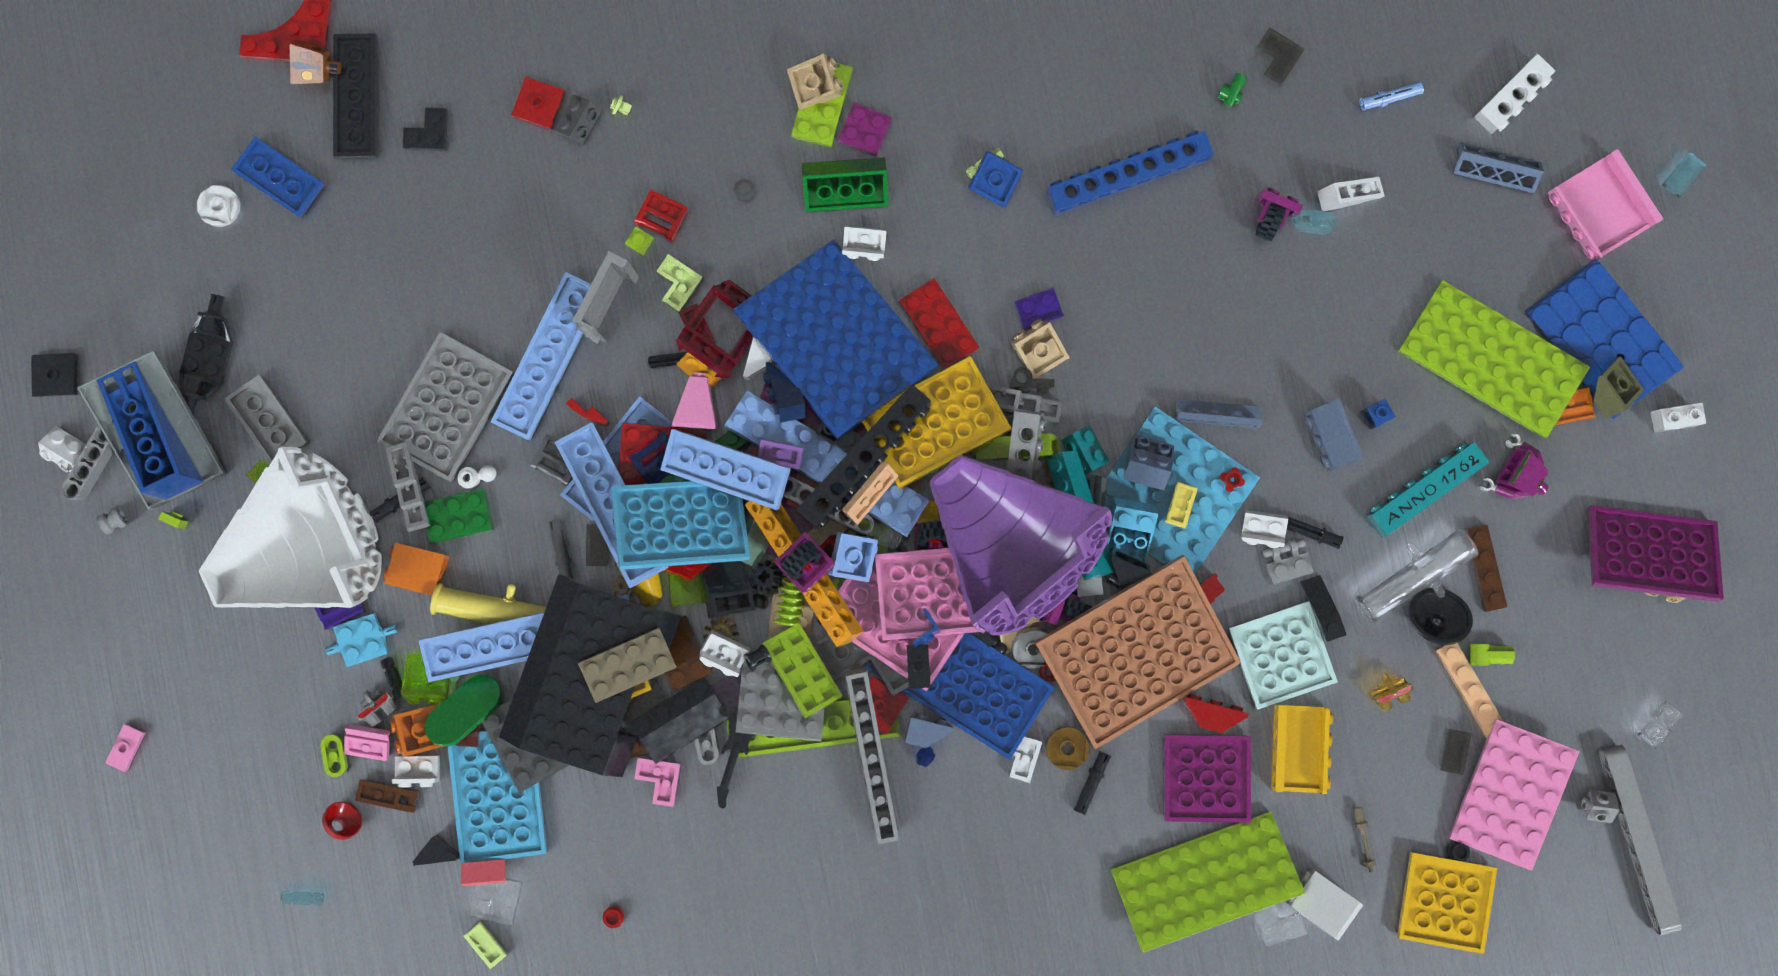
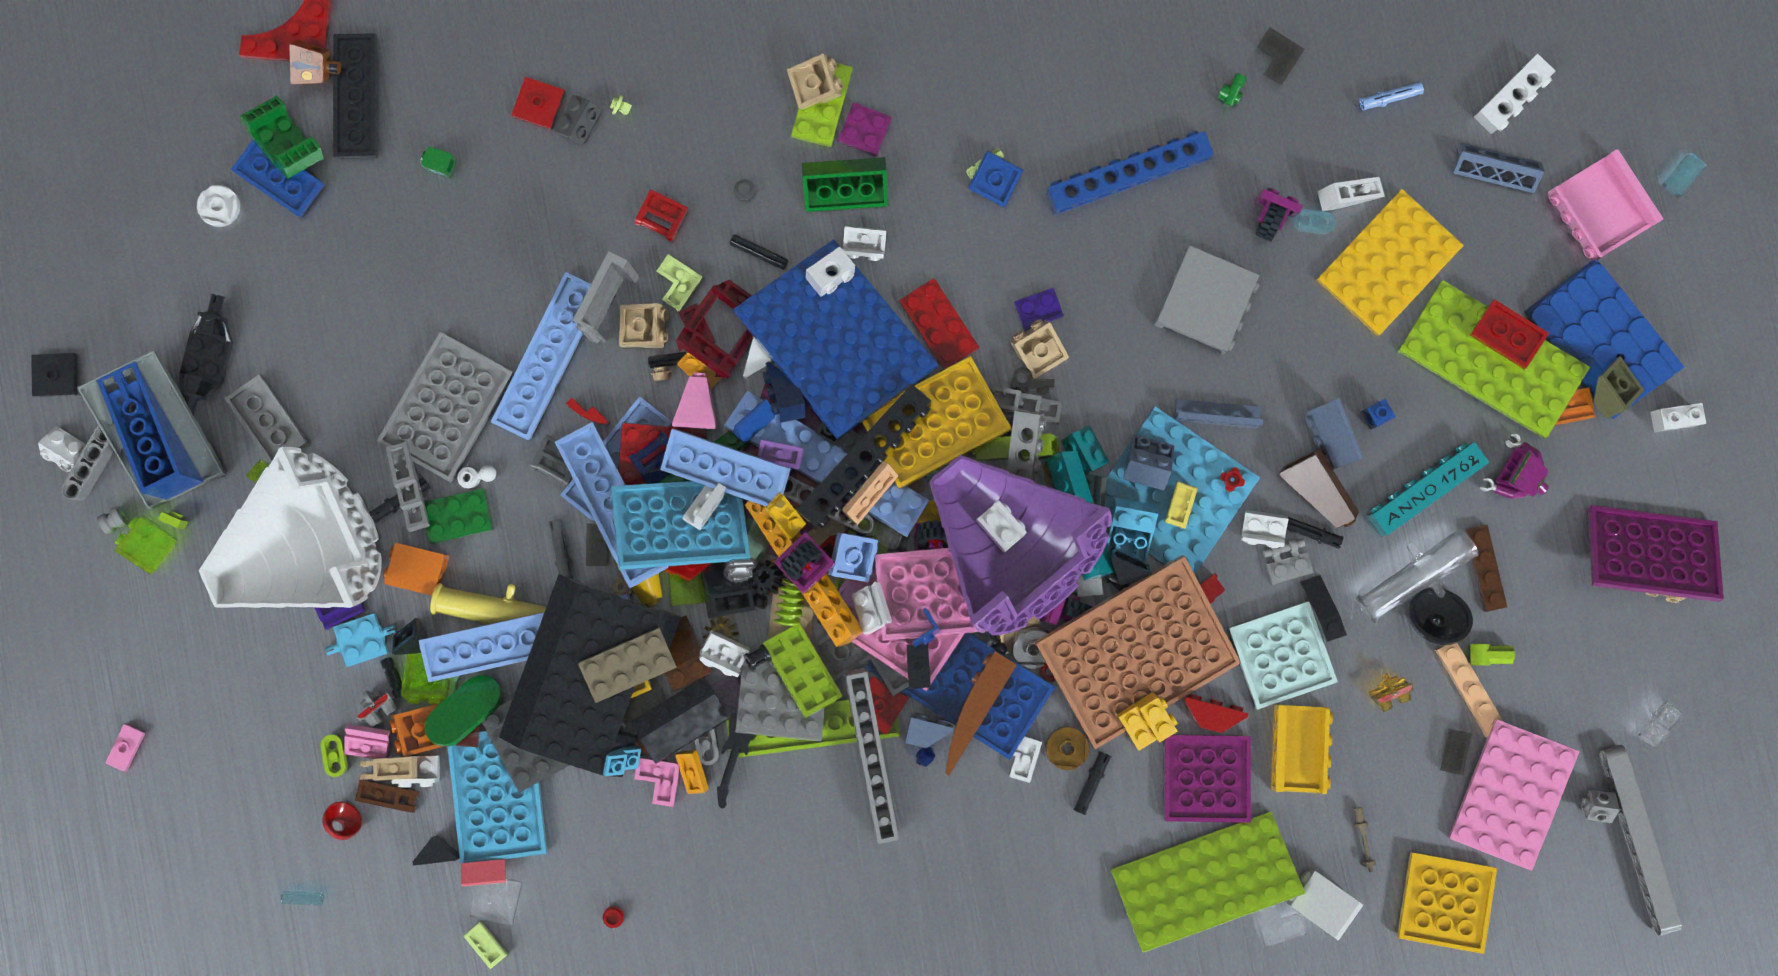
black plate [403,108,448,151] -> none
lime plate [624,226,654,256] -> none
black plate [1448,841,1470,862] -> none
none -> clear neon green plate [114,515,178,575]
none -> green plate [240,95,324,179]
none -> tan hinge [360,757,417,781]
none -> black slope [392,618,427,655]
none -> green brick [420,146,456,178]
none -> medium azure slope [603,746,641,776]
none -> tan plate [619,303,669,348]
none -> tan plate [650,366,671,381]
none -> light orange plate [675,750,709,794]
none -> white bracket [683,483,726,530]
none -> flat silver piece [723,557,757,583]
none -> black axle [730,234,788,270]
none -> blue slope [734,399,775,444]
none -> yellow plate [765,493,806,539]
none -> white brick [806,247,855,297]
none -> white plate [851,582,892,635]
none -> dark orange slope [945,651,1017,776]
none -> white bracket [976,500,1027,553]
none -> yellow plate [1117,692,1178,751]
none -> light grey panel [1154,246,1260,355]
none -> slope [1279,448,1359,528]
none -> yellow plate [1316,189,1464,337]
none -> red plate [1470,299,1549,370]

